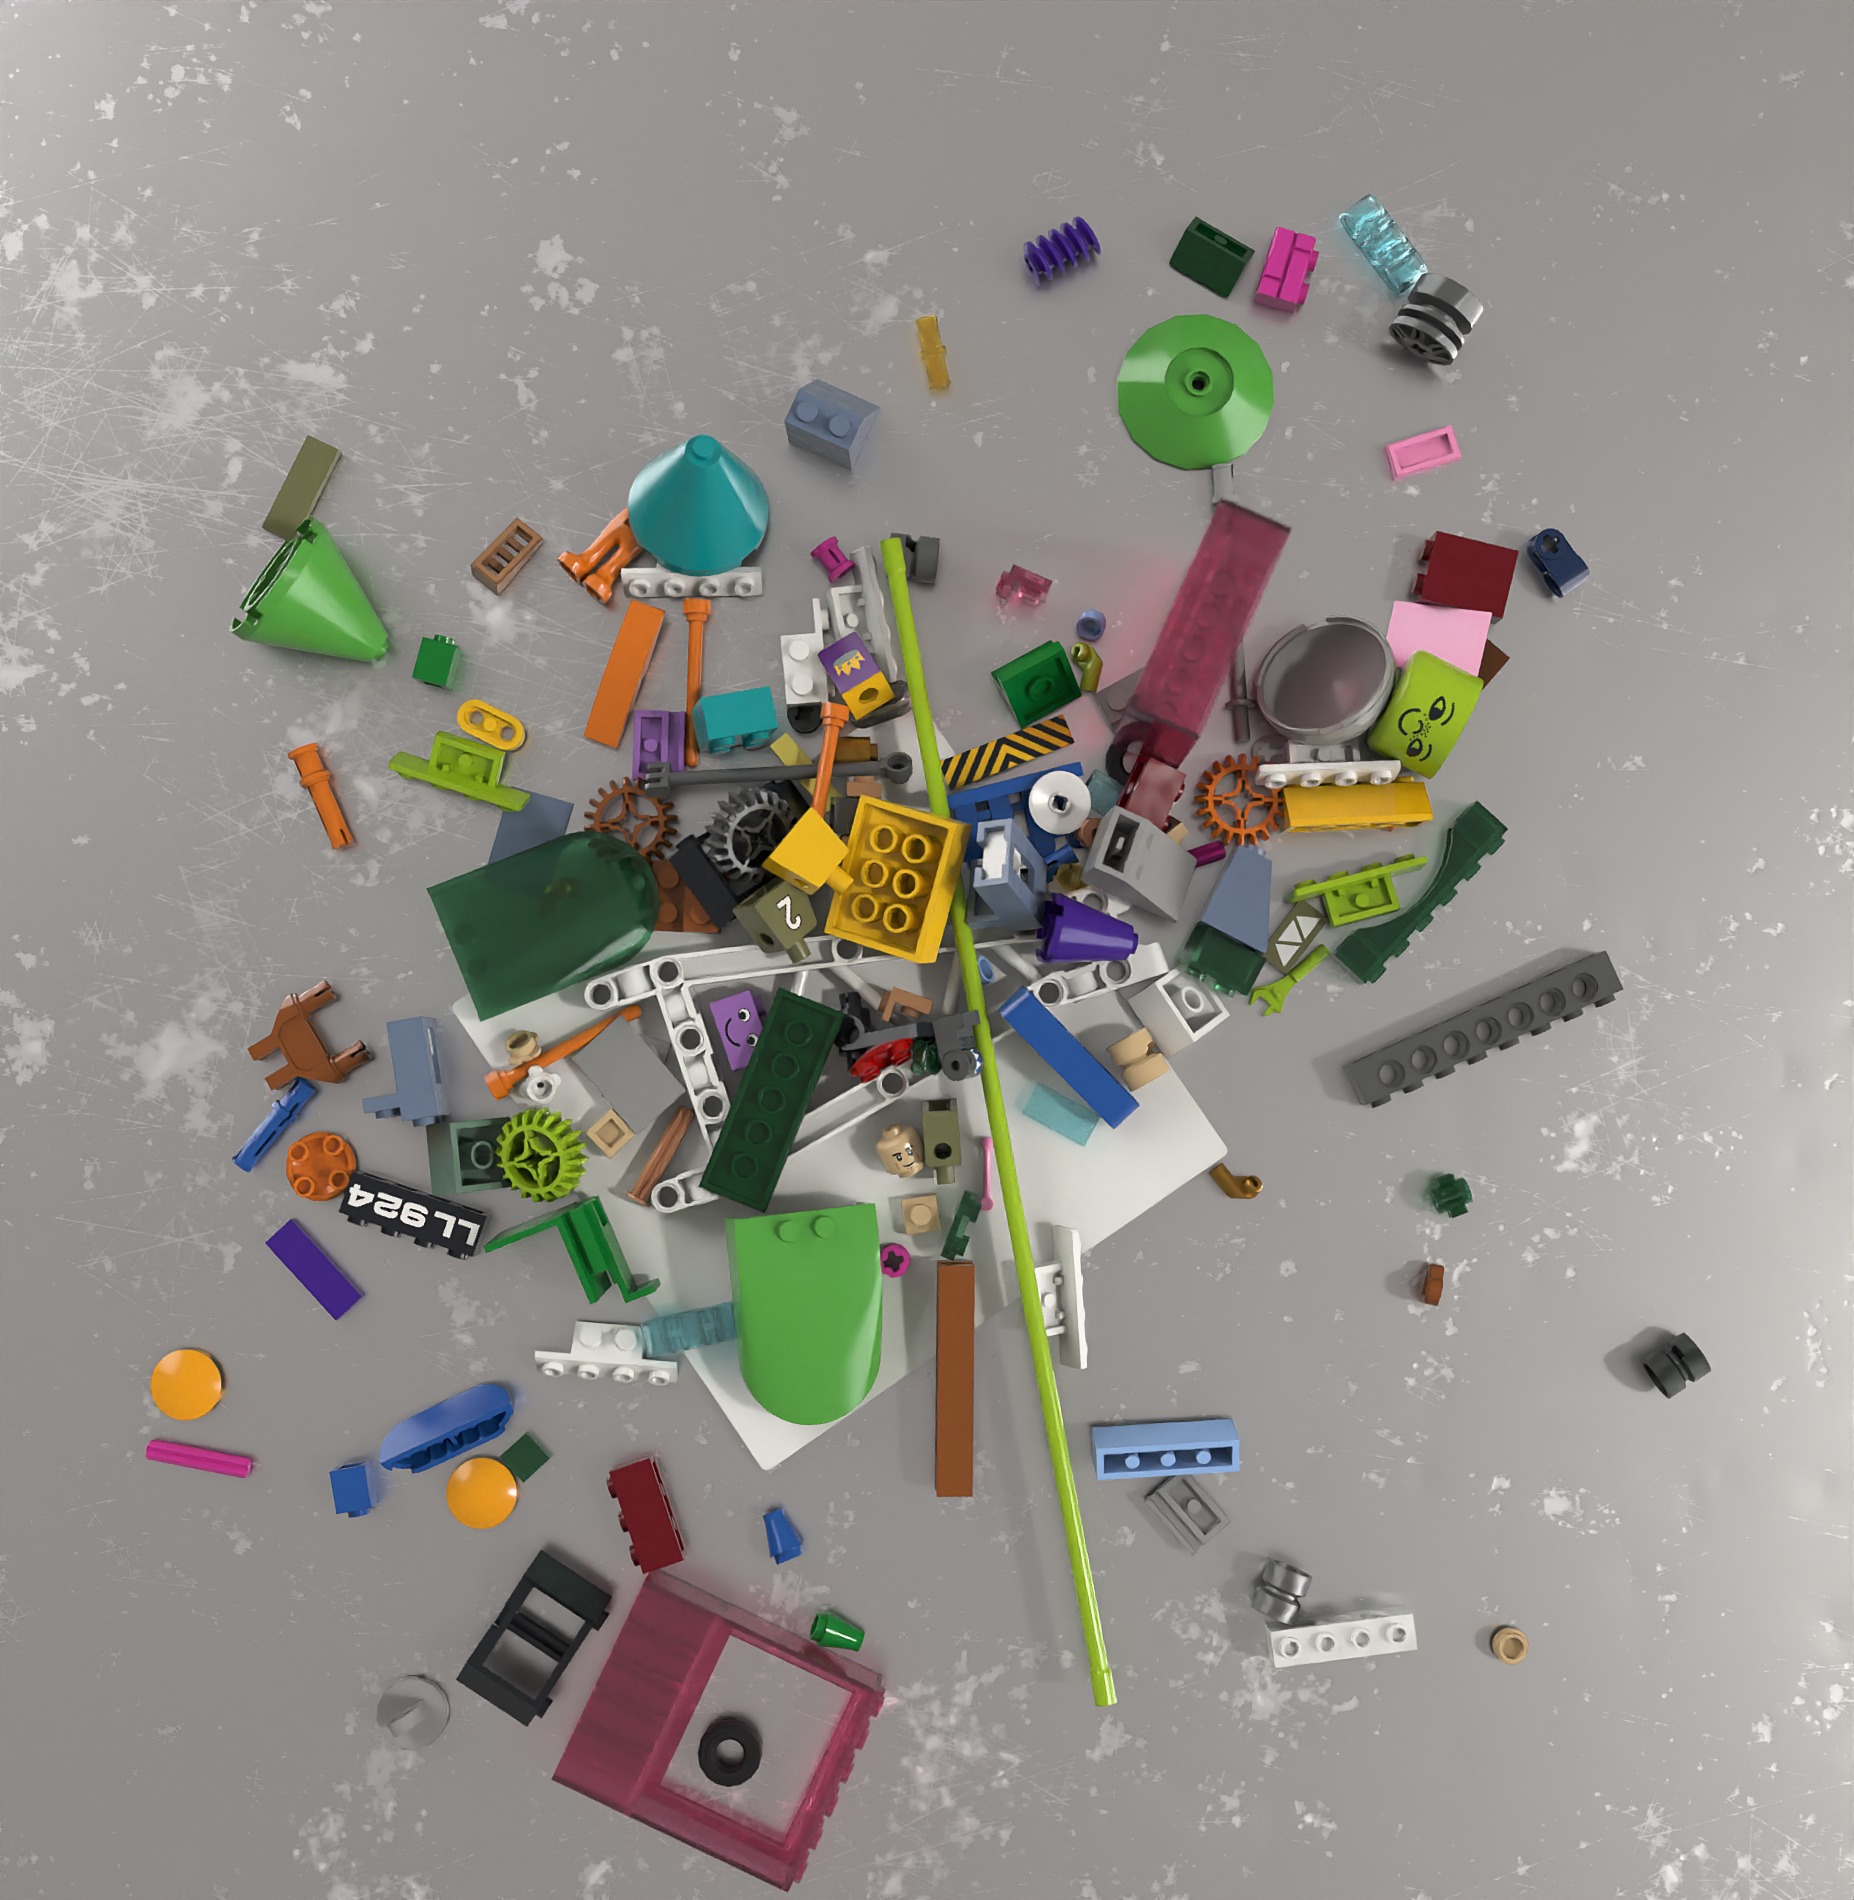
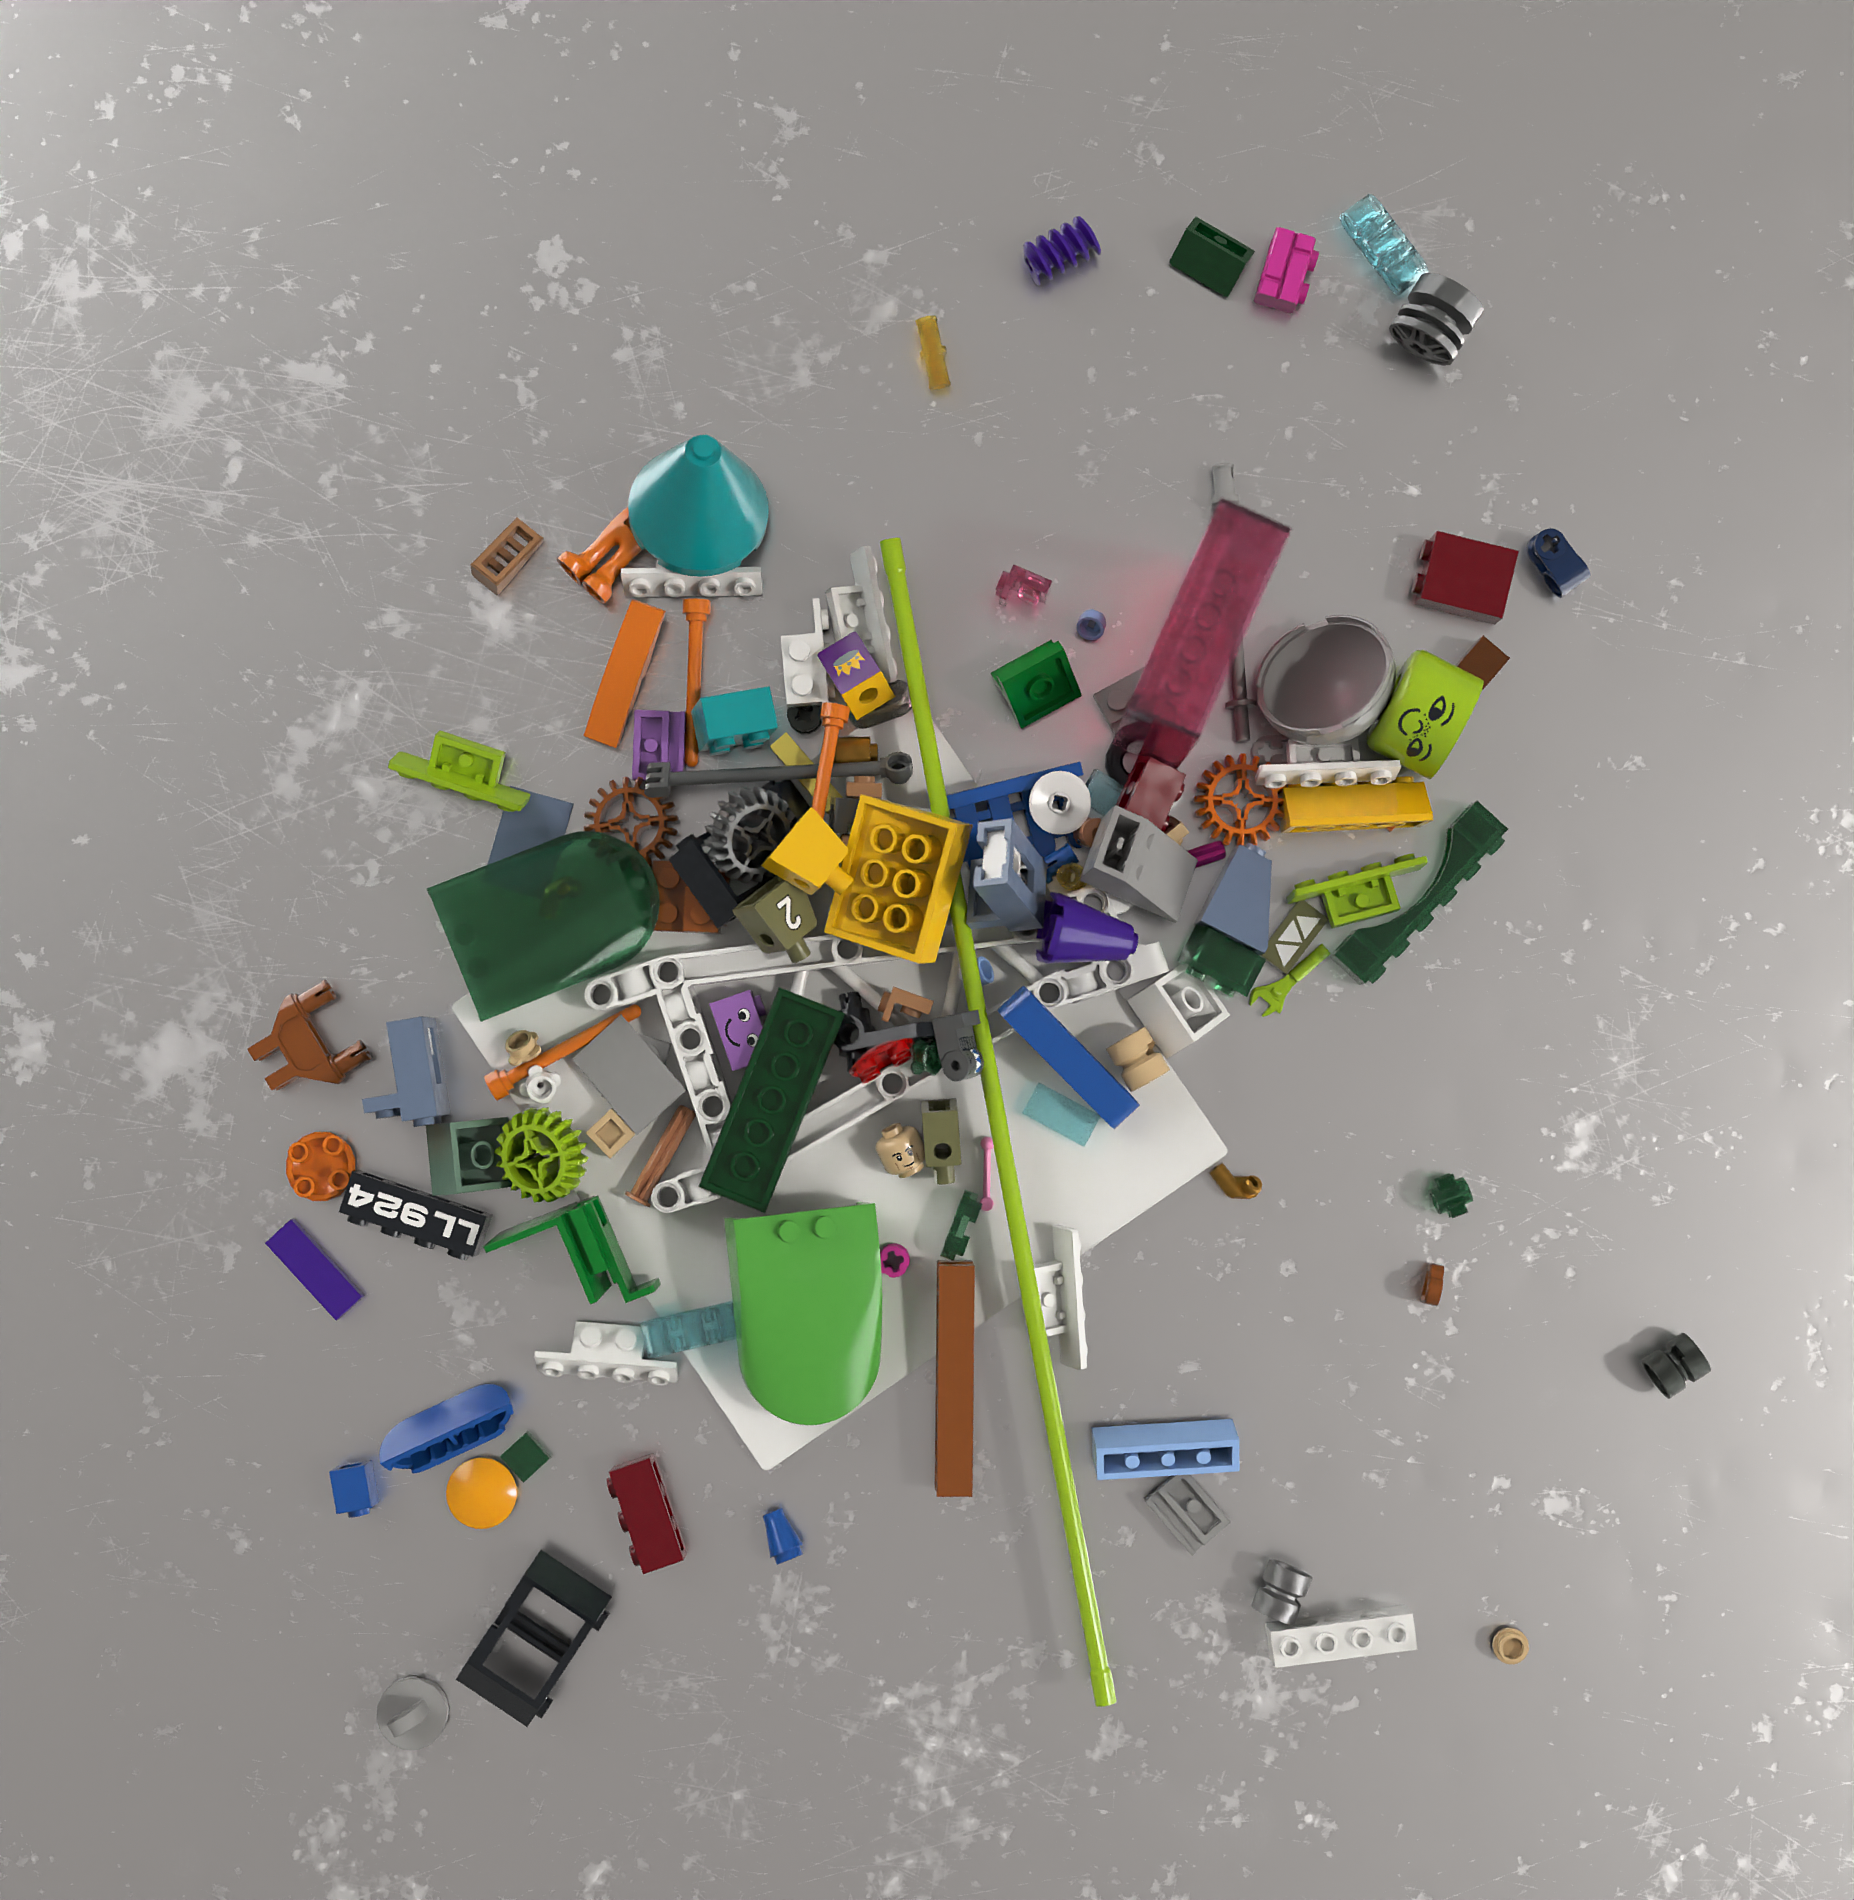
dark pink axle [145,1439,252,1478] -> none
light orange dish [150,1349,222,1421] -> none
bright green cone [230,516,390,662] -> none
blue pin [231,1077,317,1172] -> none
olive tile [261,435,342,542] -> none
orange pin [287,743,354,850] -> none
green brick [412,634,463,691] -> none
yellow plate [457,699,525,751] -> none
clear pink panel [551,1569,886,1893] -> none
black tyre [698,1719,762,1787] -> none
sand blue slope [784,379,880,471] -> none
green cone [809,1611,865,1652] -> none
dark pink bush [810,536,856,583] -> none
dark grey wheel [886,533,940,584] -> none
tan plate [901,1194,941,1235] -> none
sticker [940,714,1075,791] -> none
lime arm [1070,642,1103,694] -> none
bright green dish [1117,314,1274,470] -> none
dark grey brick [1343,951,1623,1108] -> none
bright pink tile [1383,425,1462,481] -> none
bright pink sticker [1386,601,1492,677] -> none

